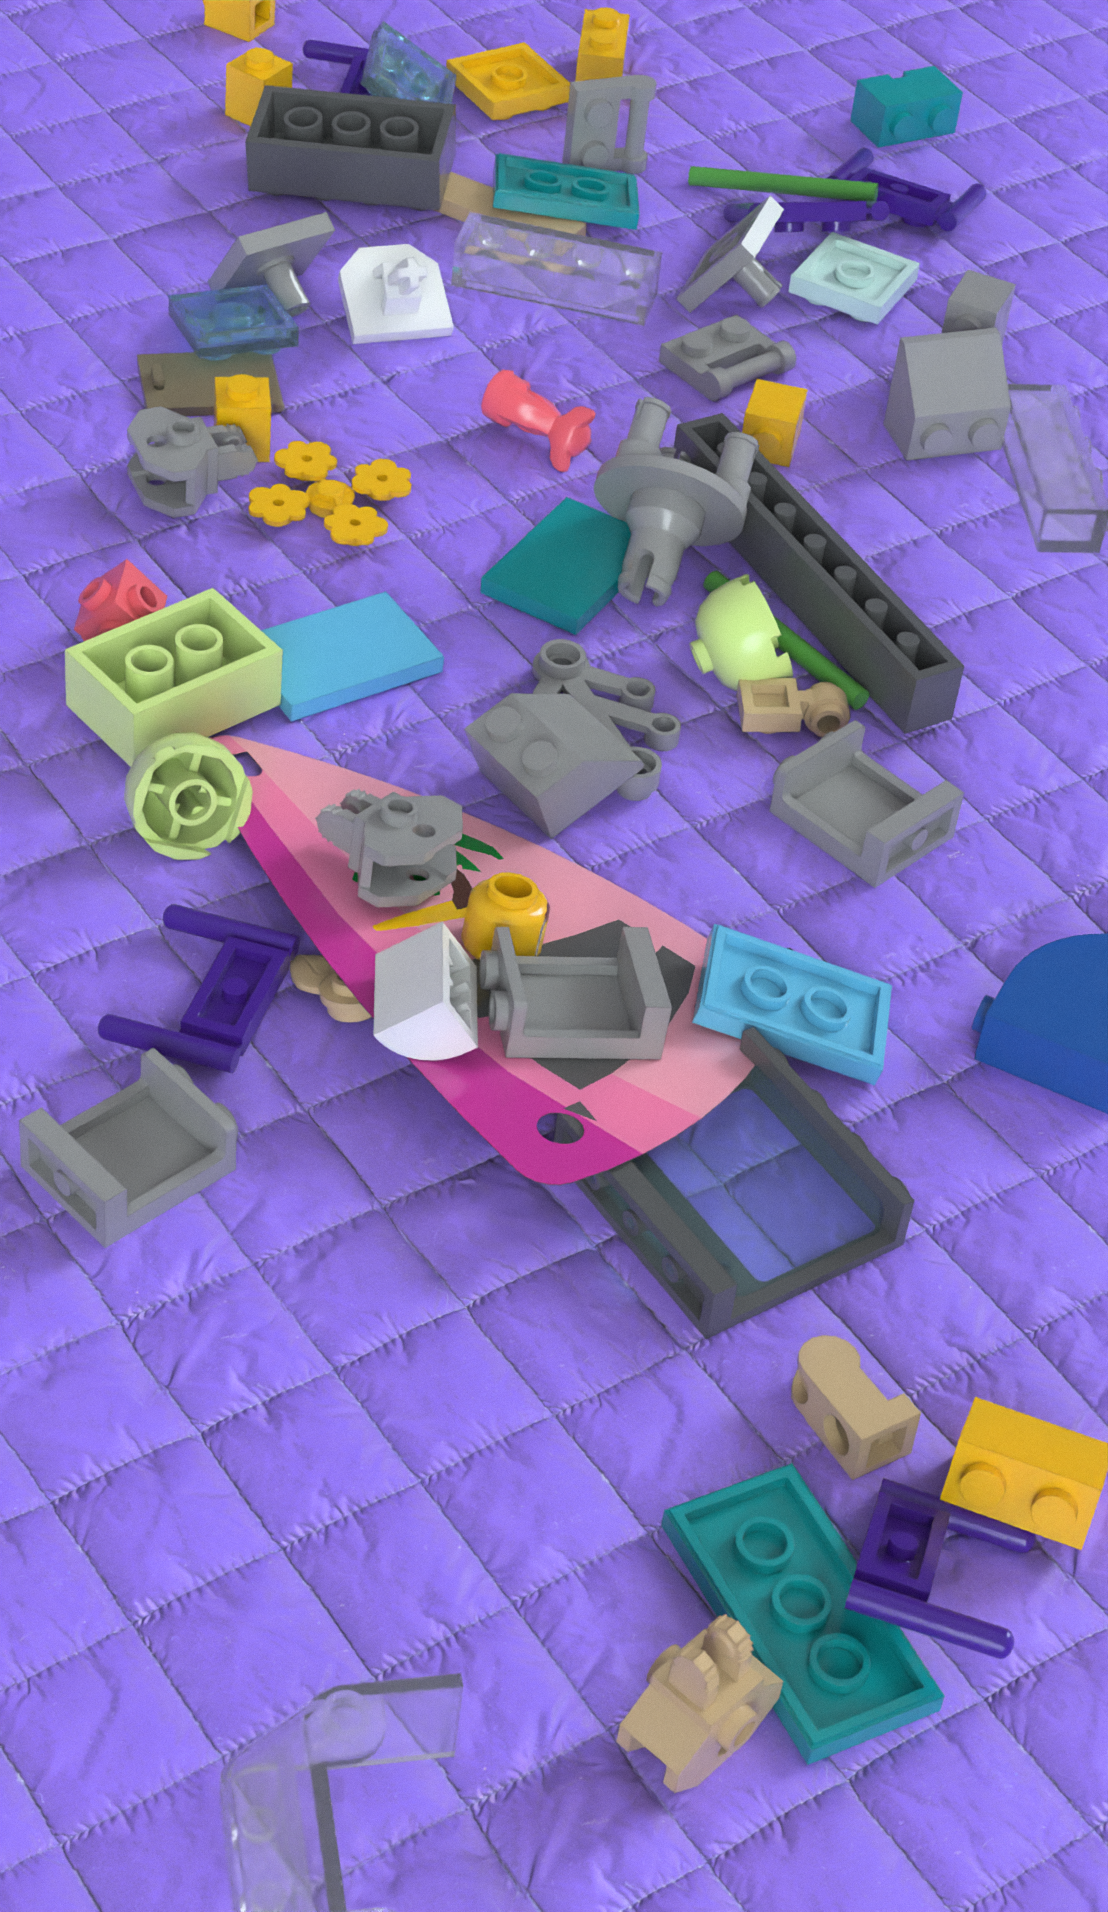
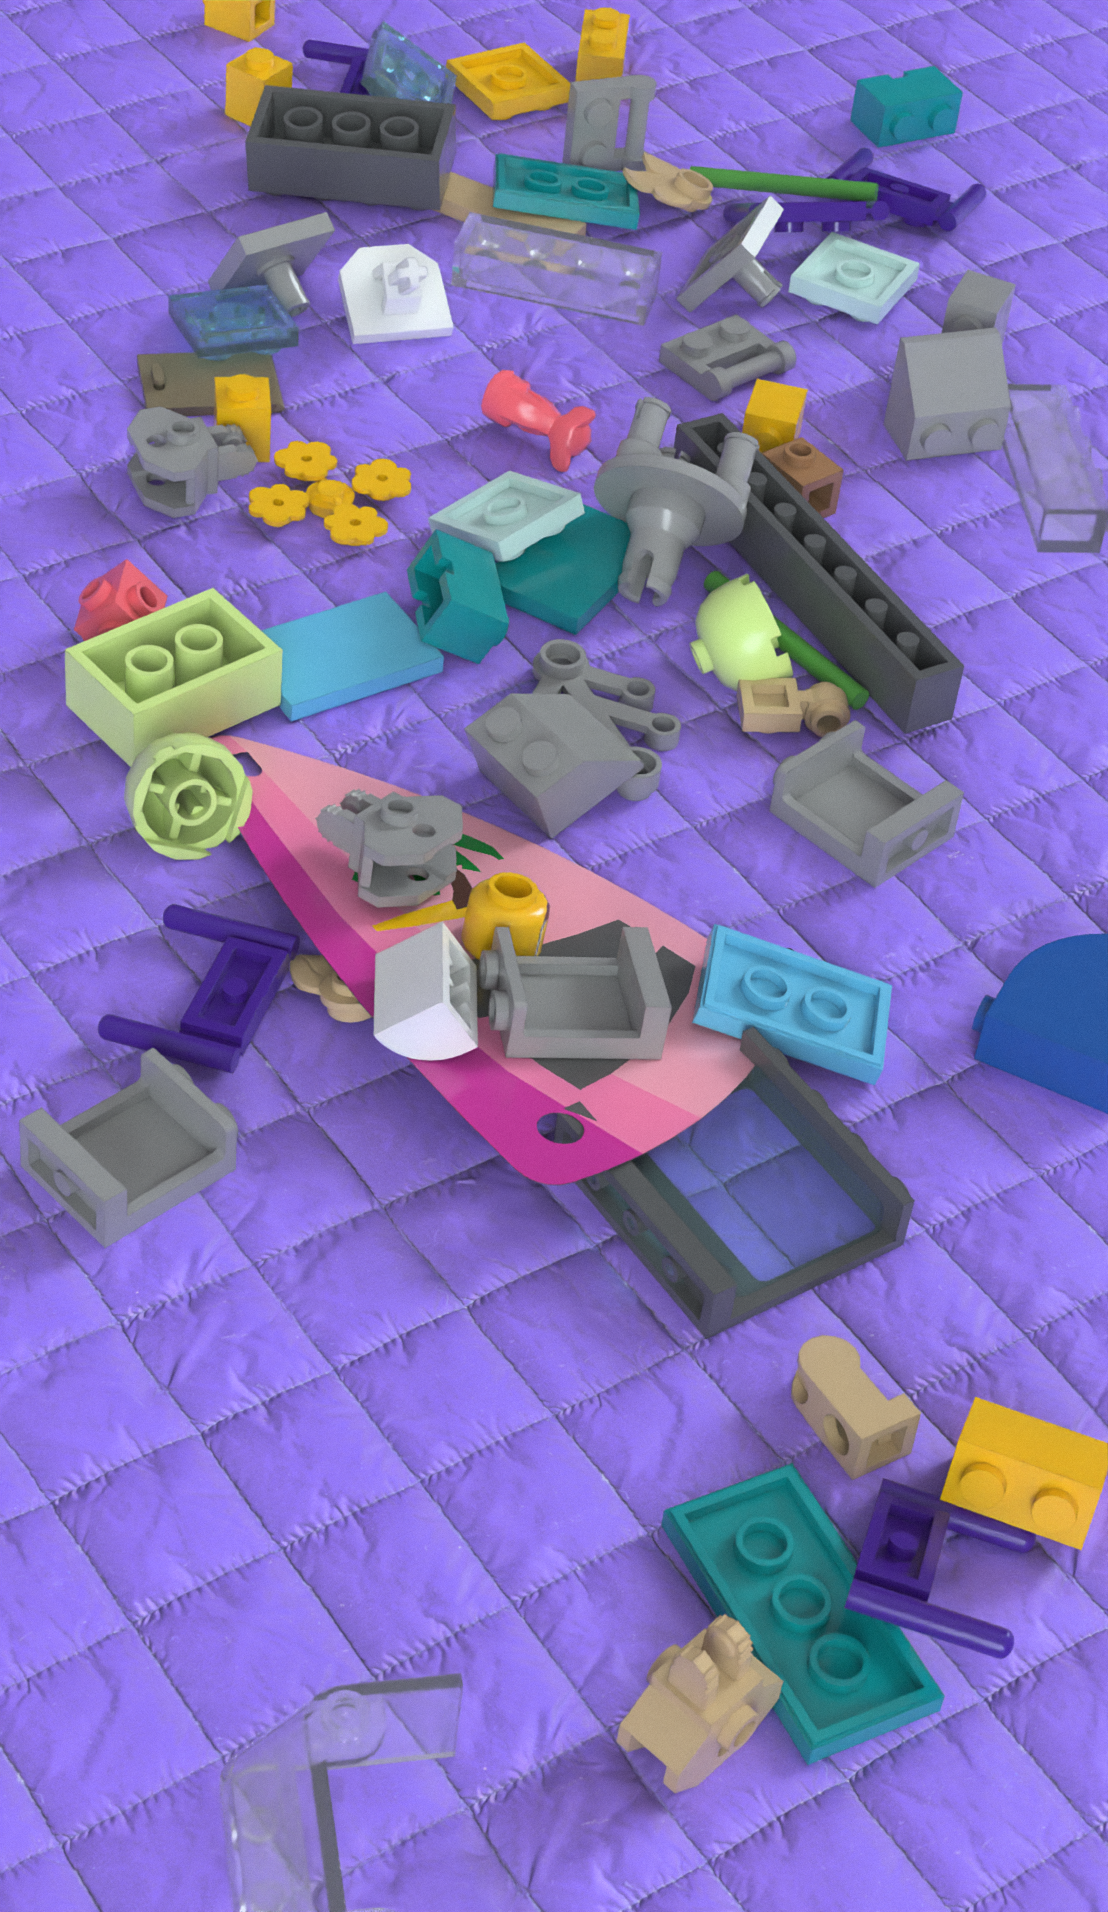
none -> teal brick [407,529,509,664]
none -> light aqua plate [428,471,585,562]
none -> tan plate [623,152,713,212]
none -> medium nougat brick [762,437,844,518]

